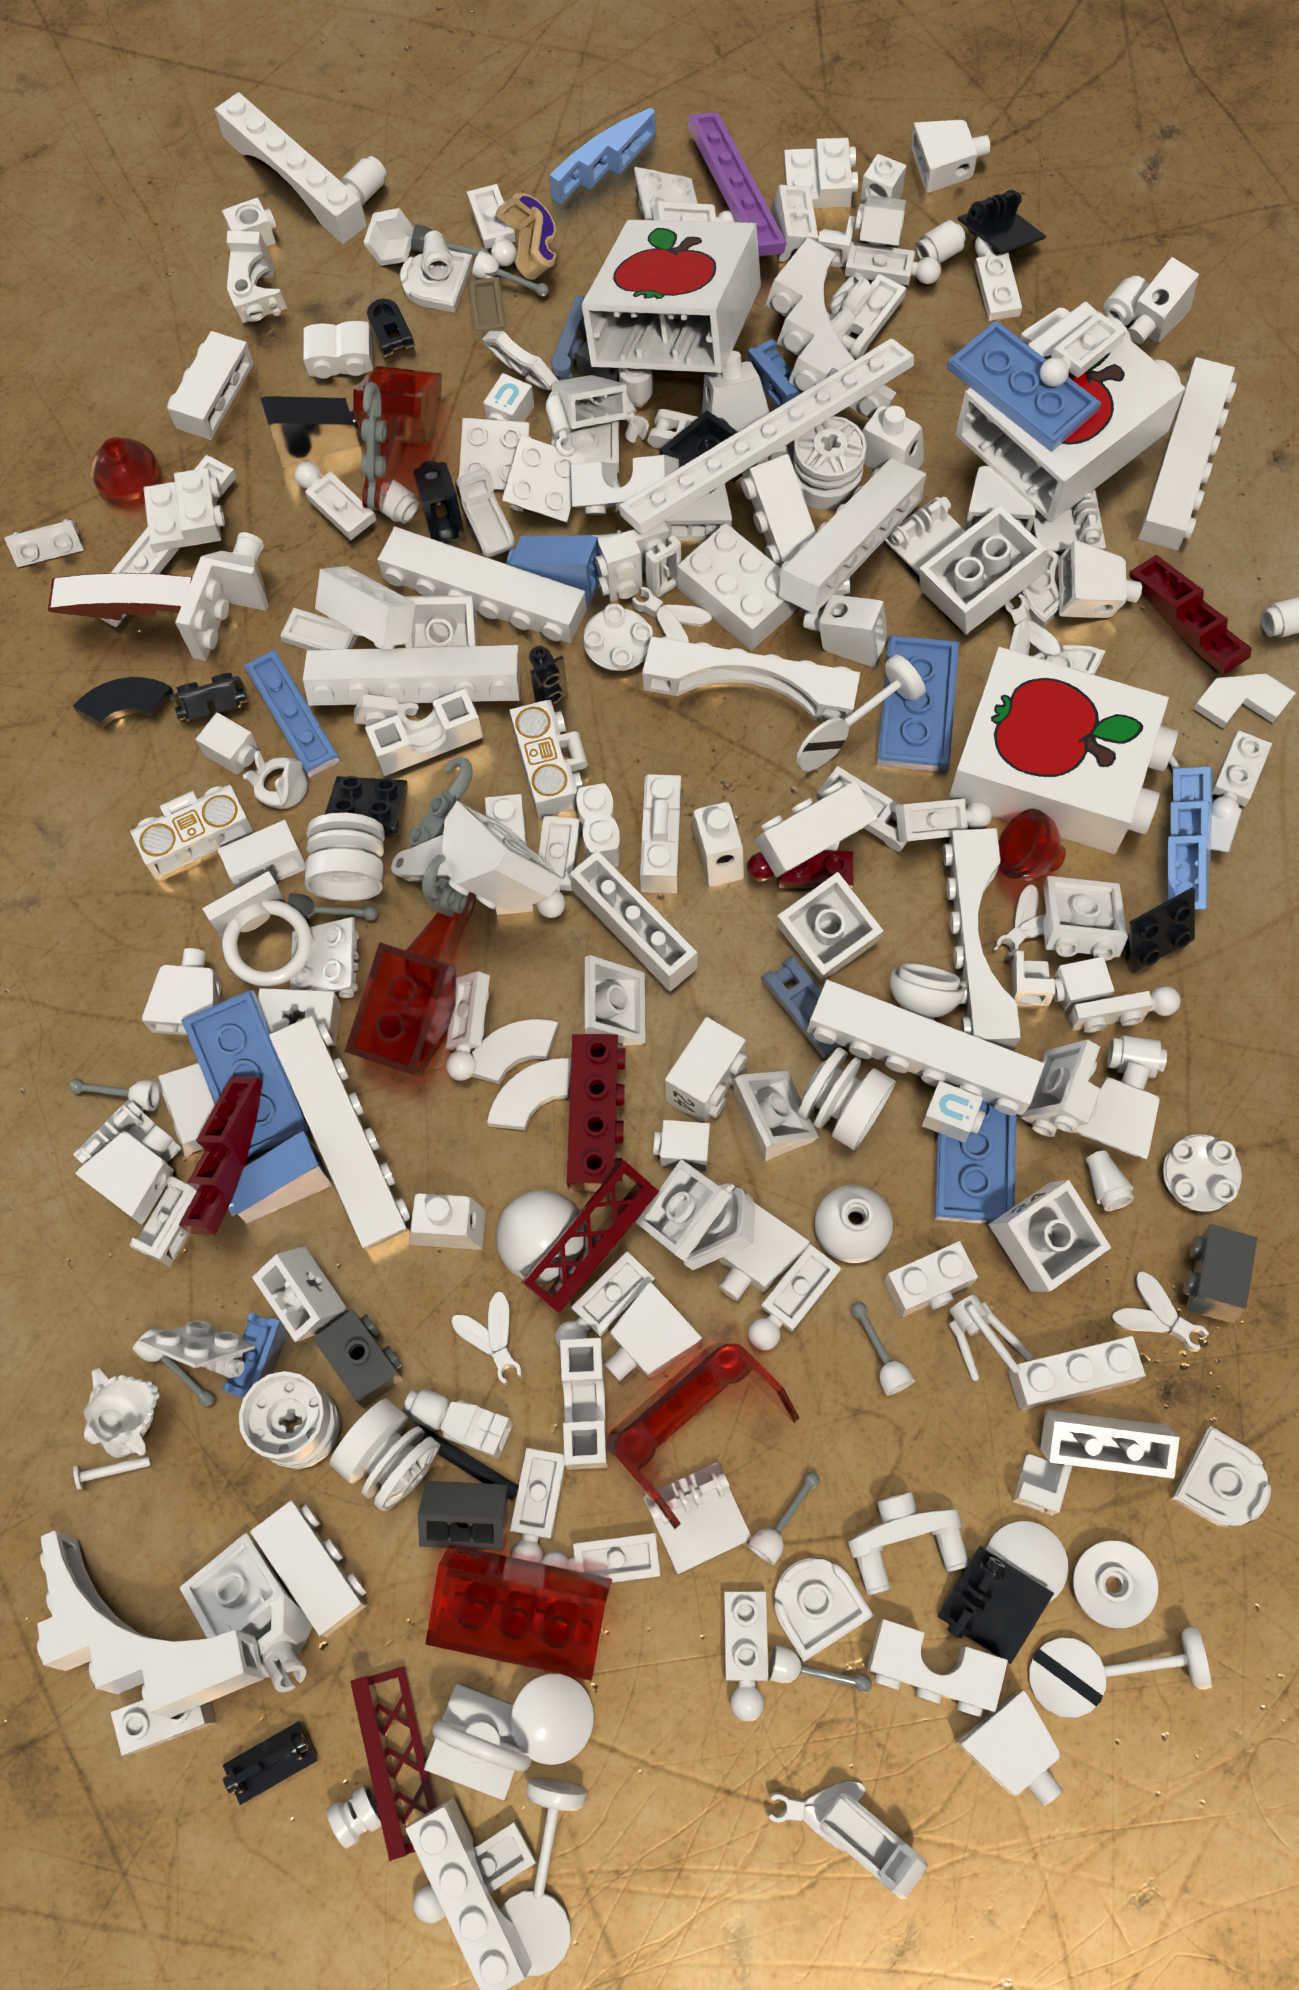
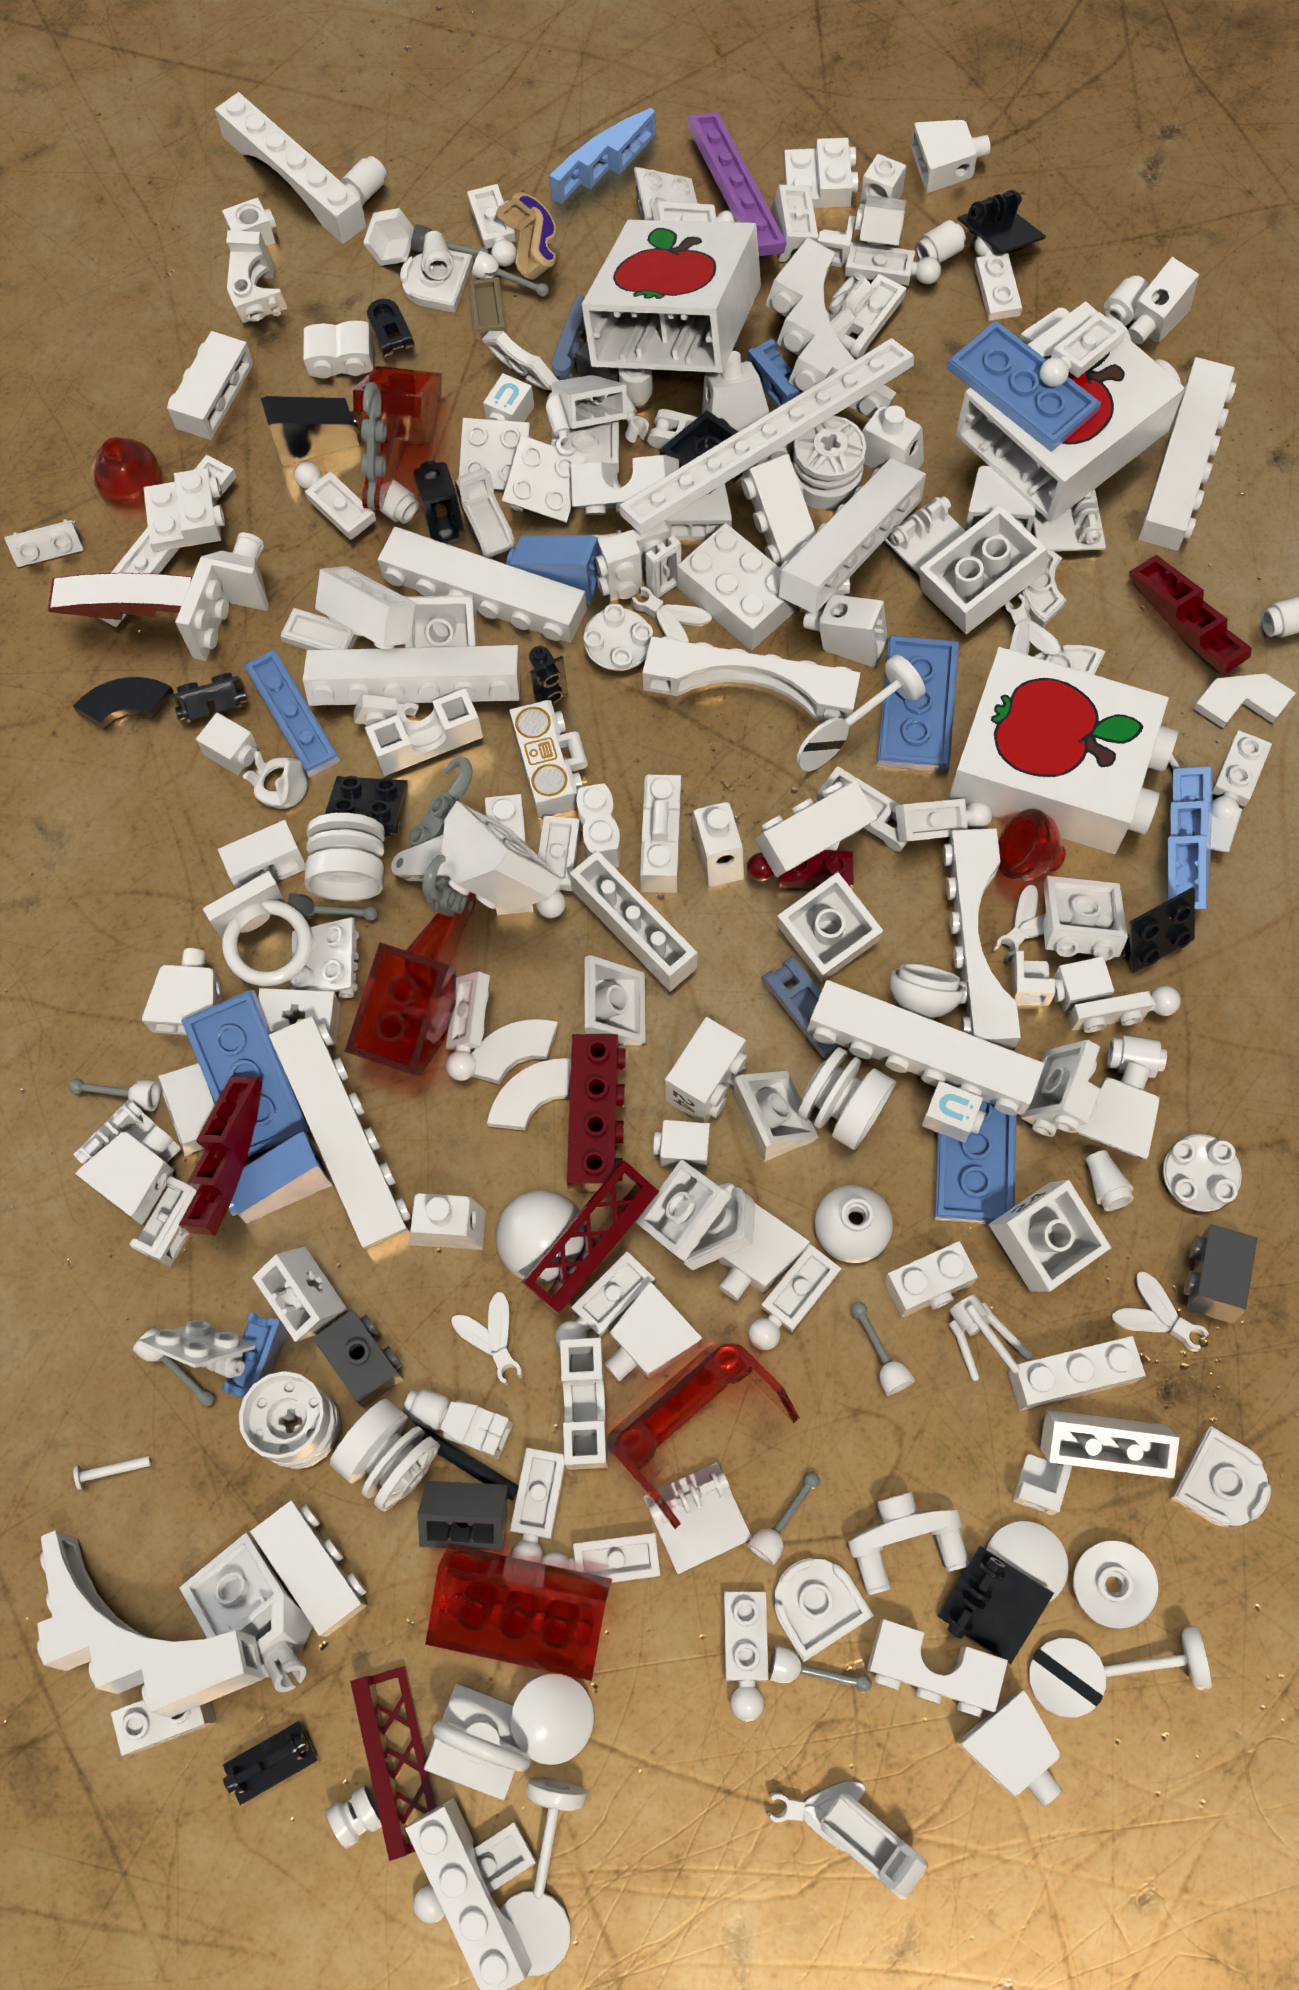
white hair [83,1368,159,1458] -> none
white piece [130,785,254,879] -> none
white torso [1058,540,1142,618] -> none

